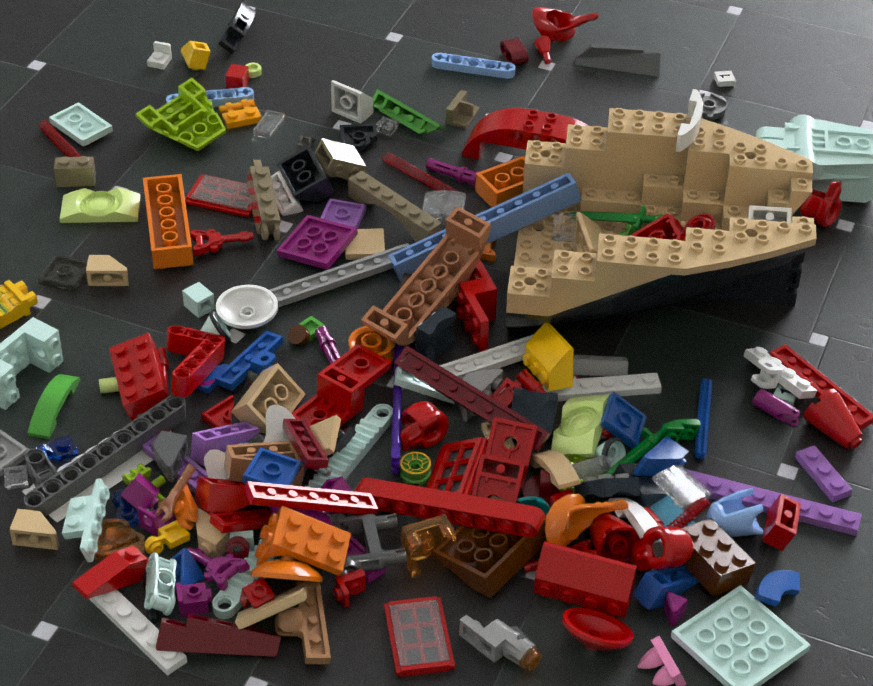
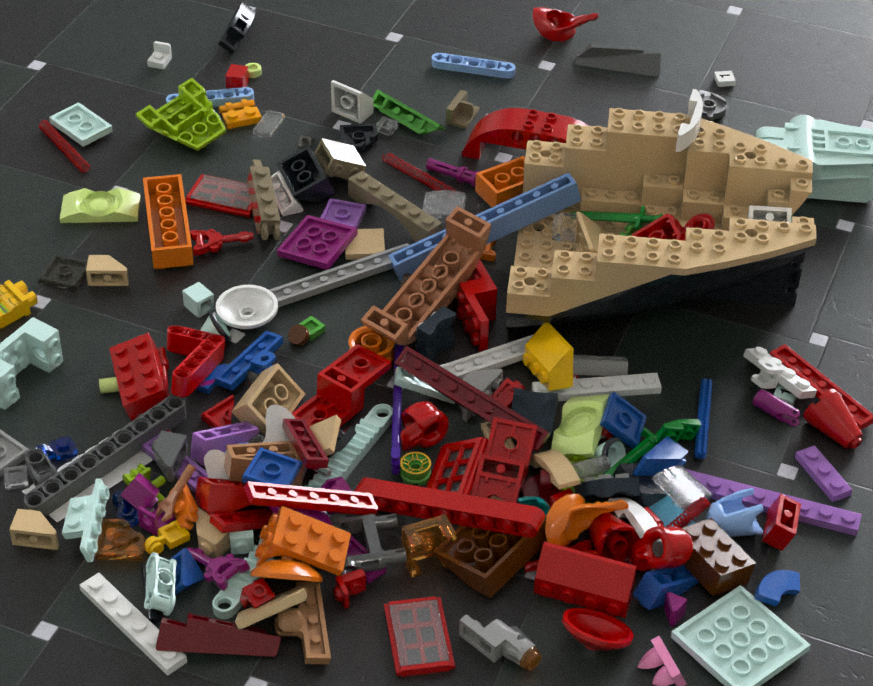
bright green slope [28,374,80,439] -> none
dark tan brick [54,156,96,187] -> none
red slope [72,546,148,599] -> none
magenta brick [176,582,212,617] -> none
yellow slope [181,41,211,70] -> none
dark red plate [226,536,250,559] -> none
magenta pin [315,326,341,364] -> none
dark red beam [500,38,529,65] -> none
red pin [516,369,547,393] -> none
red cone [534,36,551,64] -> none
red piece [800,181,842,228] -> none

